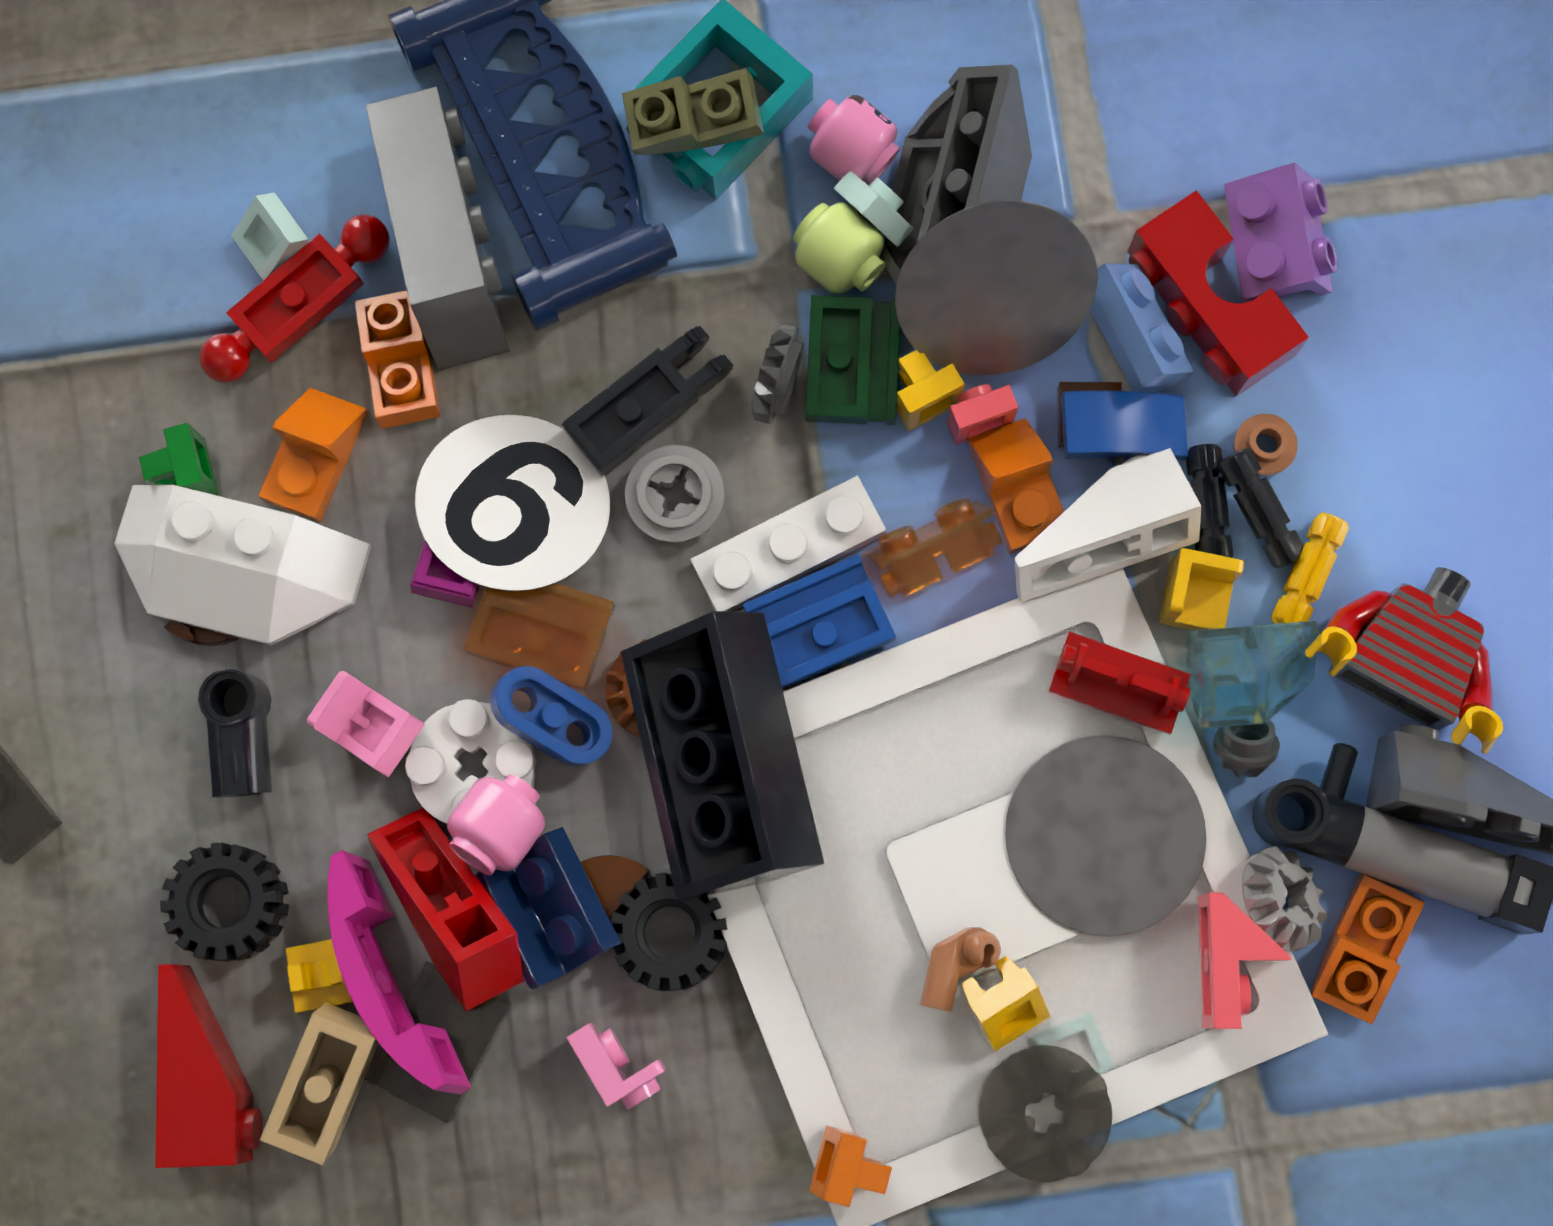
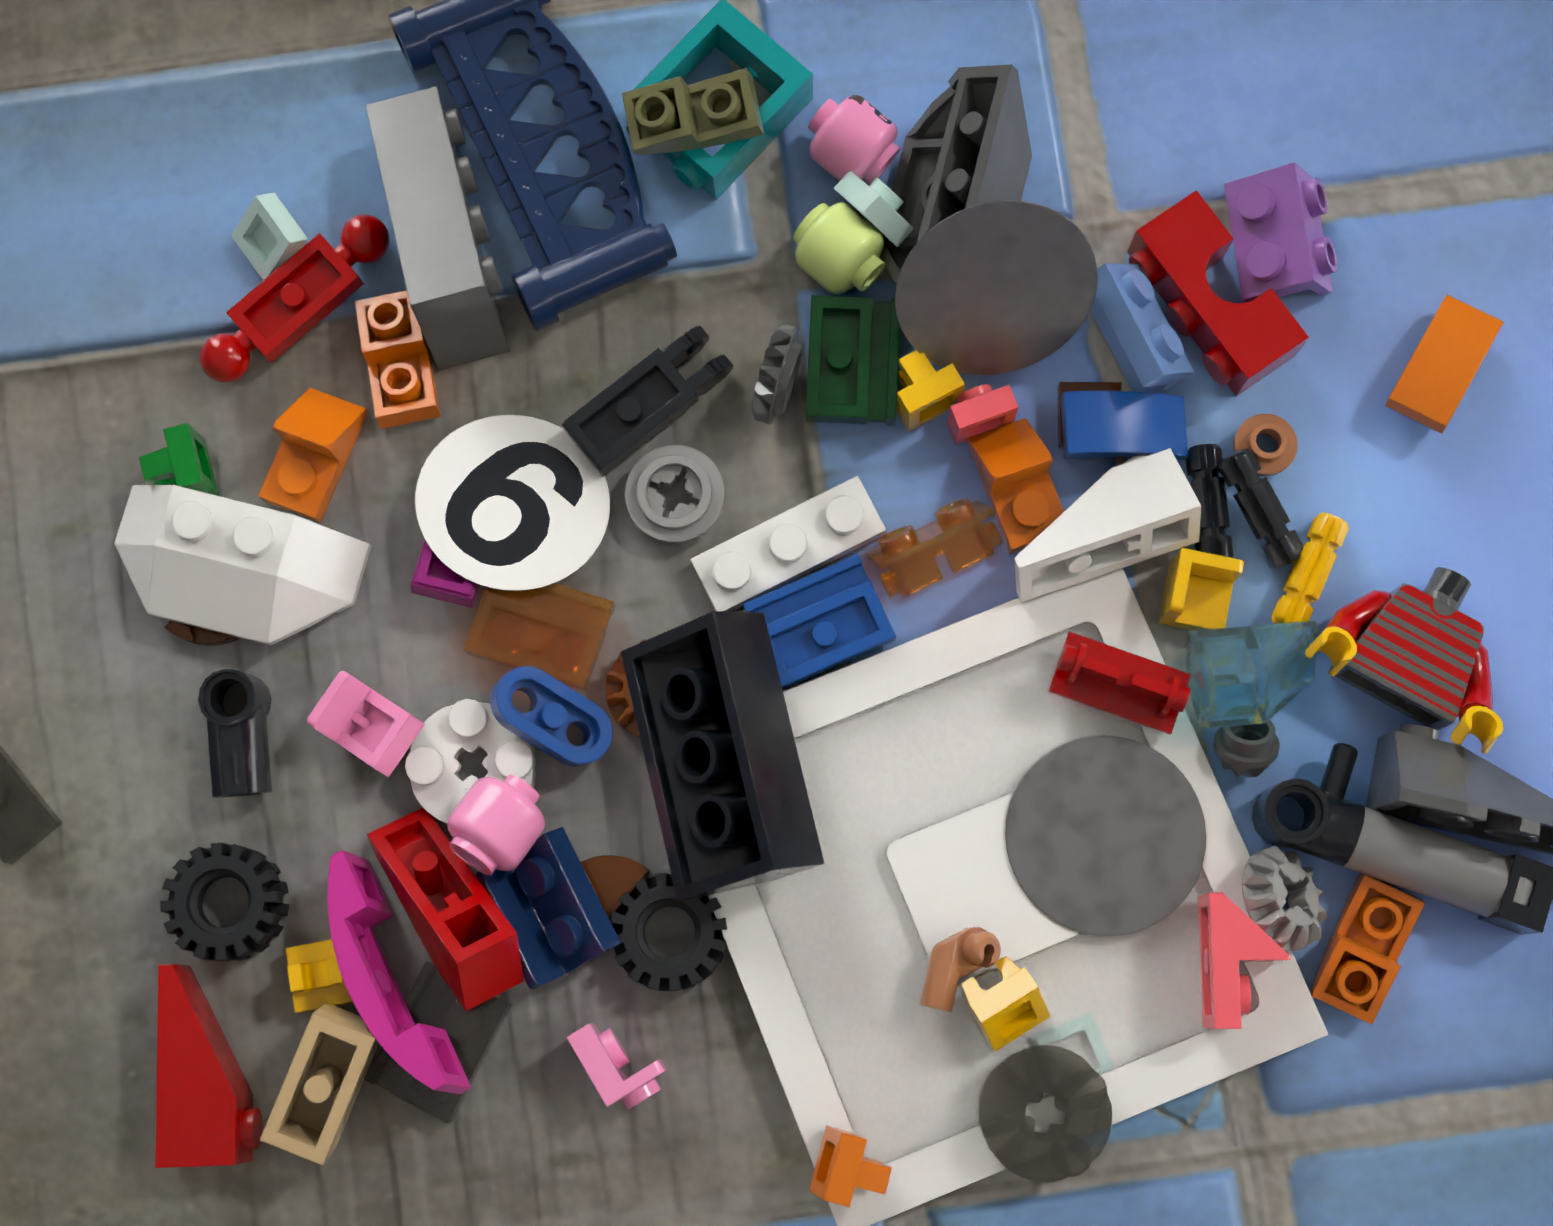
none -> orange slope [1385,295,1504,434]

